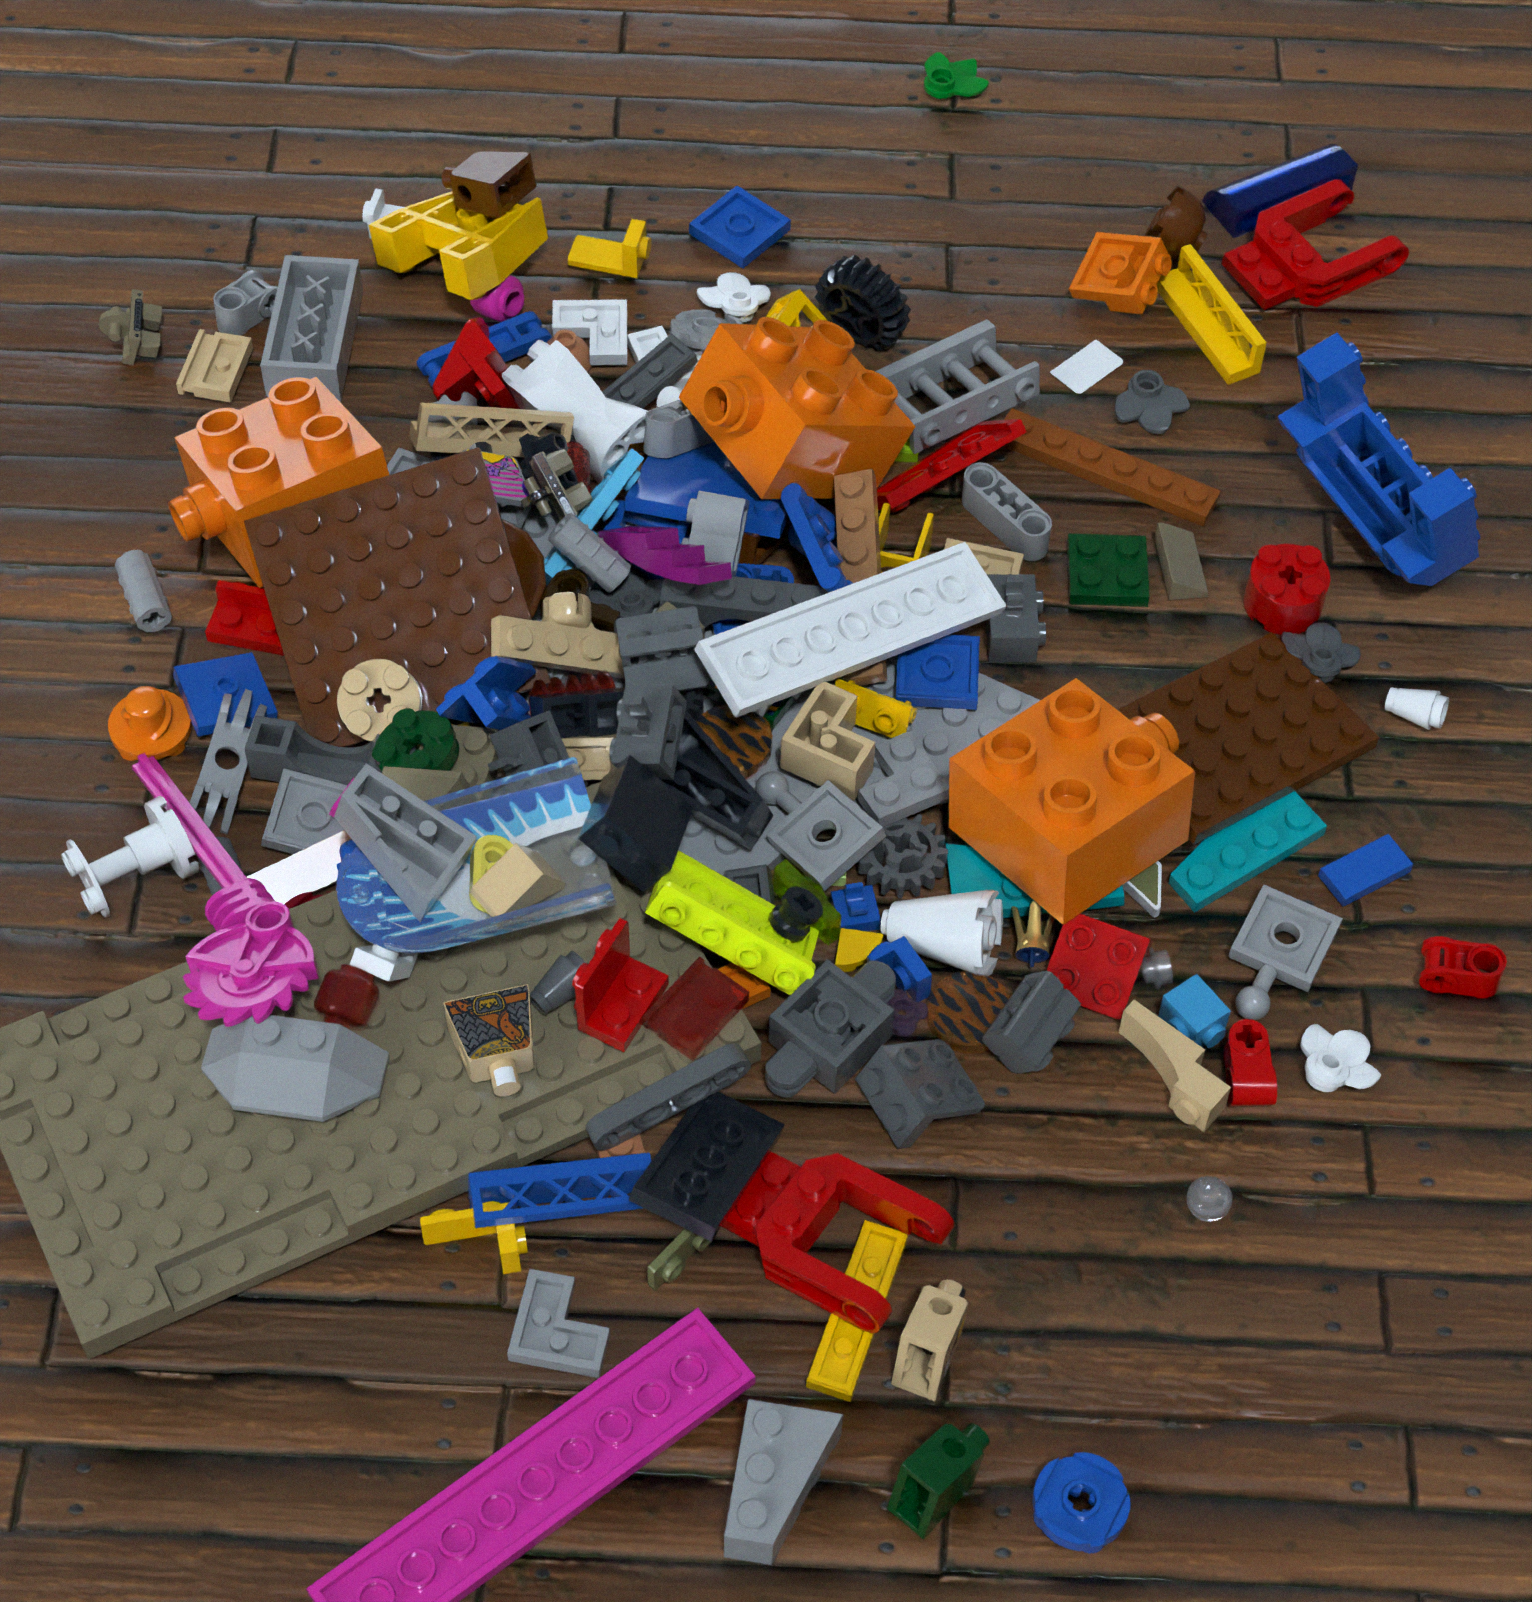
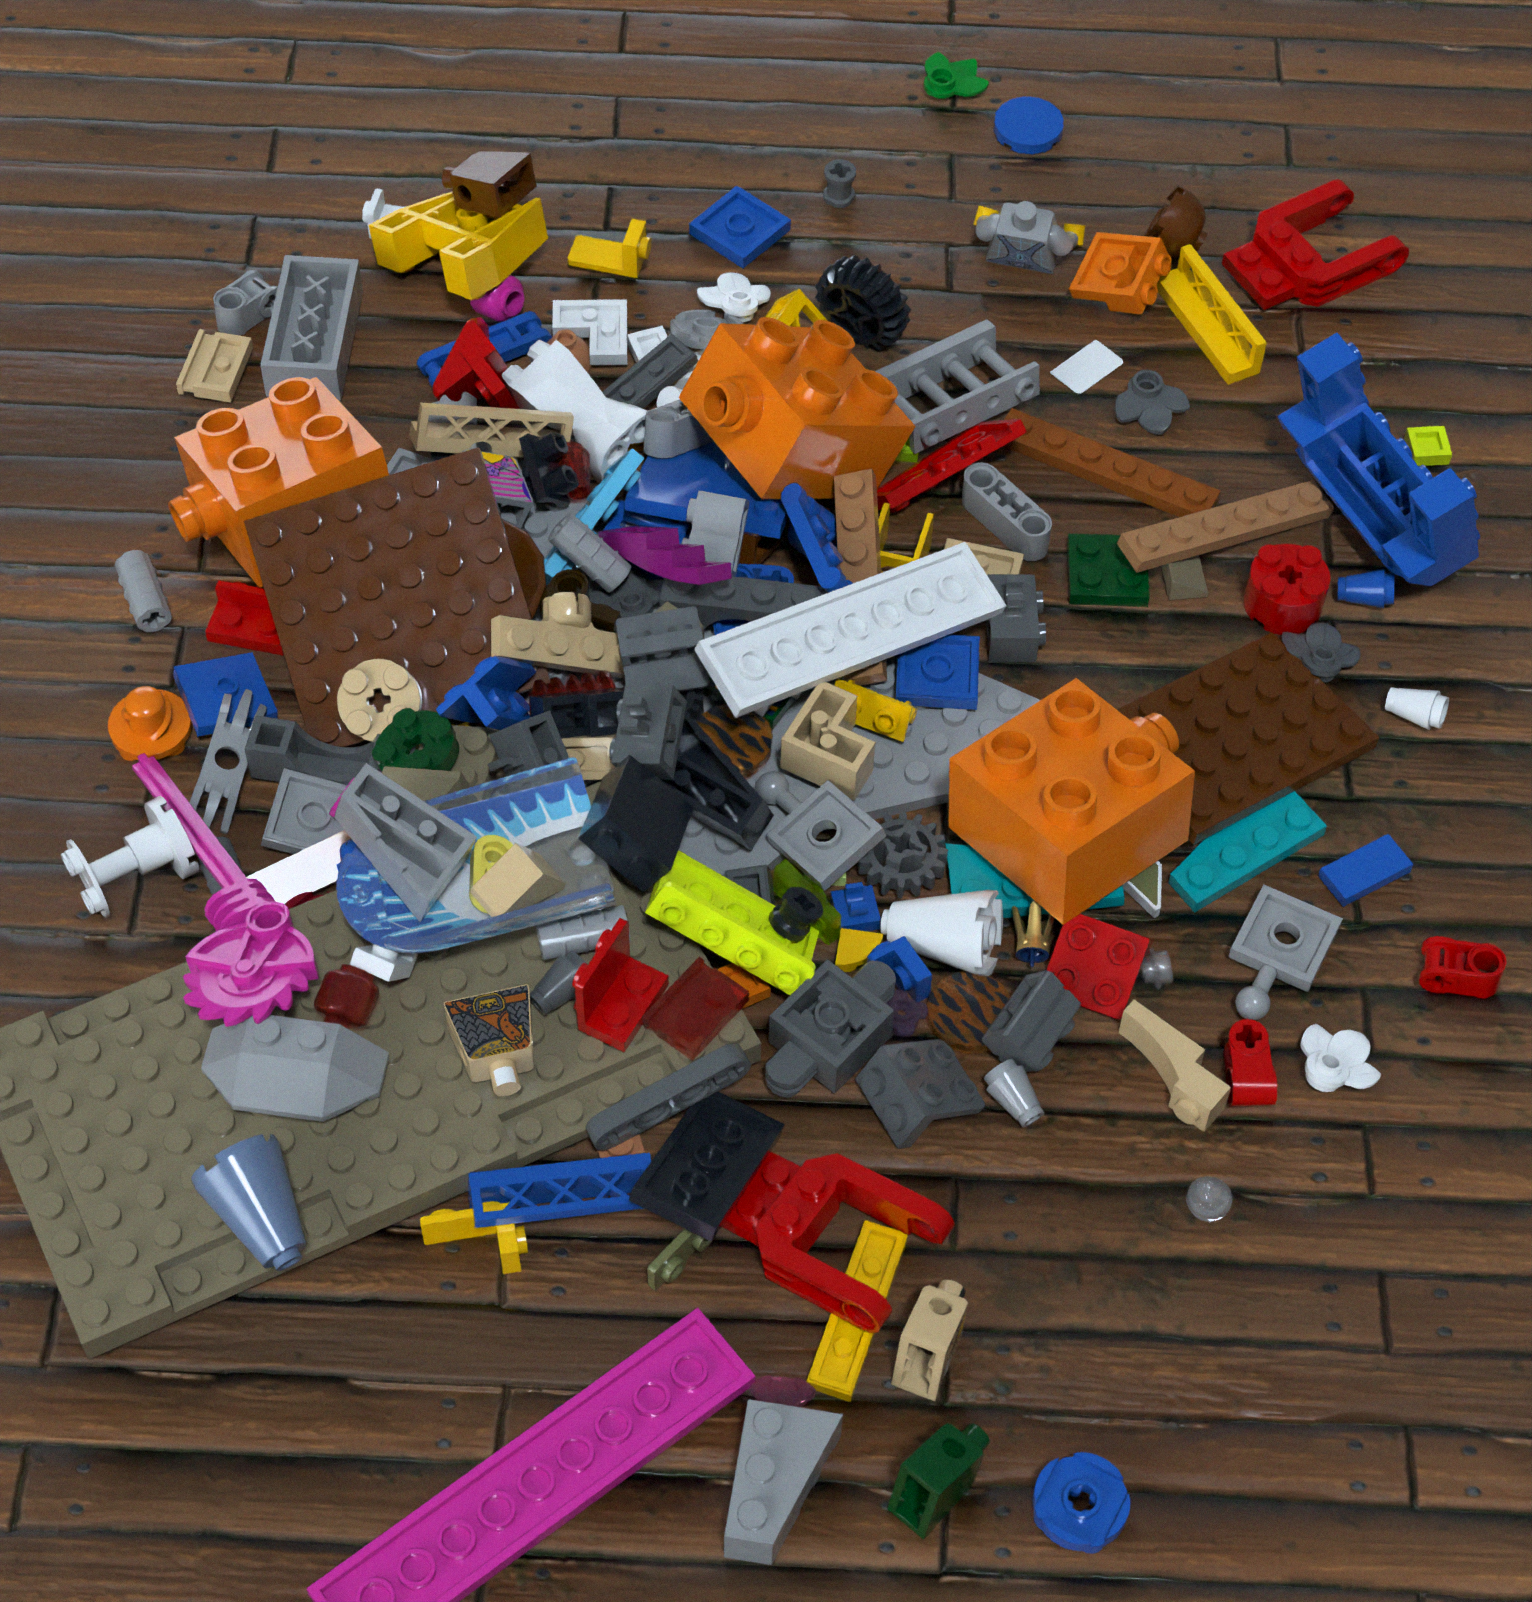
dark tan hips [99,289,162,365] -> none
light grey plate [507,1269,610,1378] -> none
dark tan hips [521,449,592,521] -> none
light grey plate [858,730,949,827] -> none
dark azure brick [1158,974,1231,1048] -> none
clear blue brick [1202,144,1358,238] -> none
none -> sand blue cone [191,1134,307,1271]
none -> light grey axle [536,905,631,960]
none -> clear pink tile [749,1375,816,1407]
none -> dark grey bush [823,159,856,208]
none -> light grey torso [973,201,1085,274]
none -> light grey cone [984,1059,1045,1128]
none -> blue tile [993,96,1064,154]
none -> medium nougat plate [1117,480,1334,573]
none -> blue cone [1338,569,1395,609]
none -> neon yellow plate [1404,426,1452,466]

